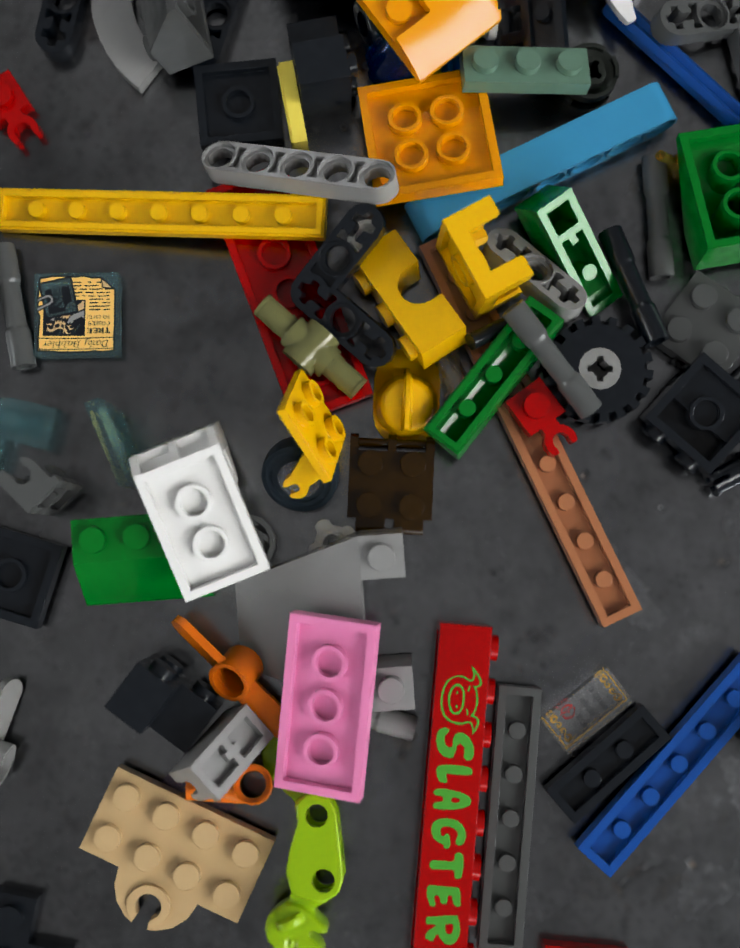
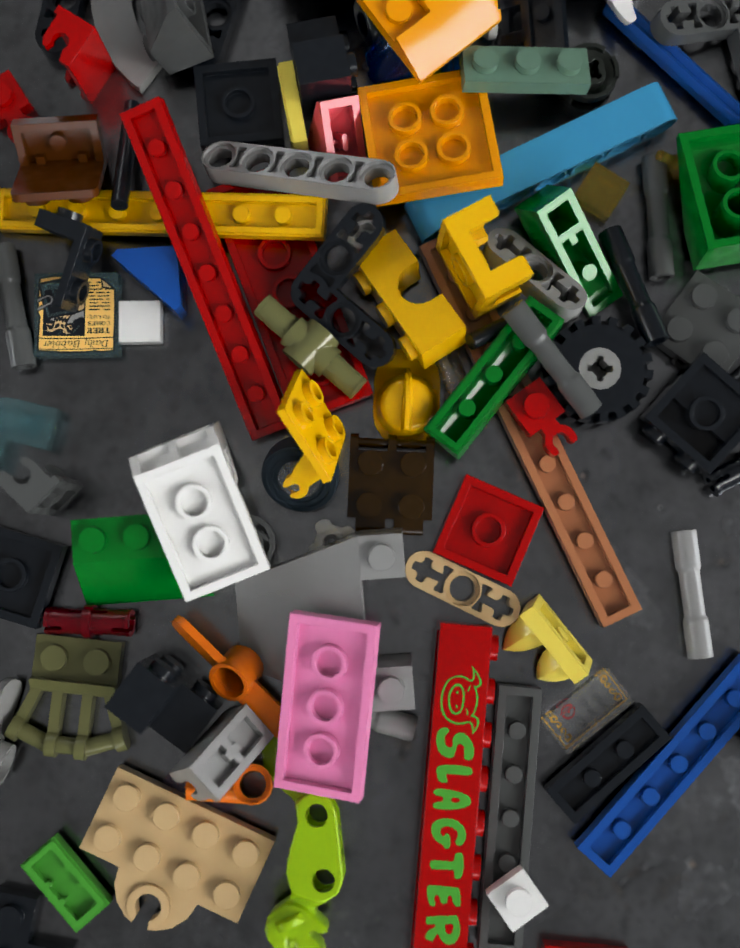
clear light blue tile [84,397,139,491] -> none
none -> olive plate [4,632,131,761]
none -> reddish brown bracket [10,114,107,206]
none -> bright green plate [20,832,114,933]
none -> black bracket [34,206,103,313]
none -> red hinge [42,5,116,104]
none -> dark red pin [43,604,136,639]
none -> black bar [110,99,140,211]
none -> blue slope [111,245,188,320]
none -> white tile [119,300,163,345]
none -> red plate [120,96,287,441]
none -> coral slope [307,94,366,182]
none -> tan beam [405,551,521,627]
none -> red plate [432,474,545,586]
none -> white plate [485,864,549,932]
none -> light yellow tile [503,594,593,684]
none -> clear yellow tile [575,162,631,222]
none -> light grey piece [670,529,714,659]

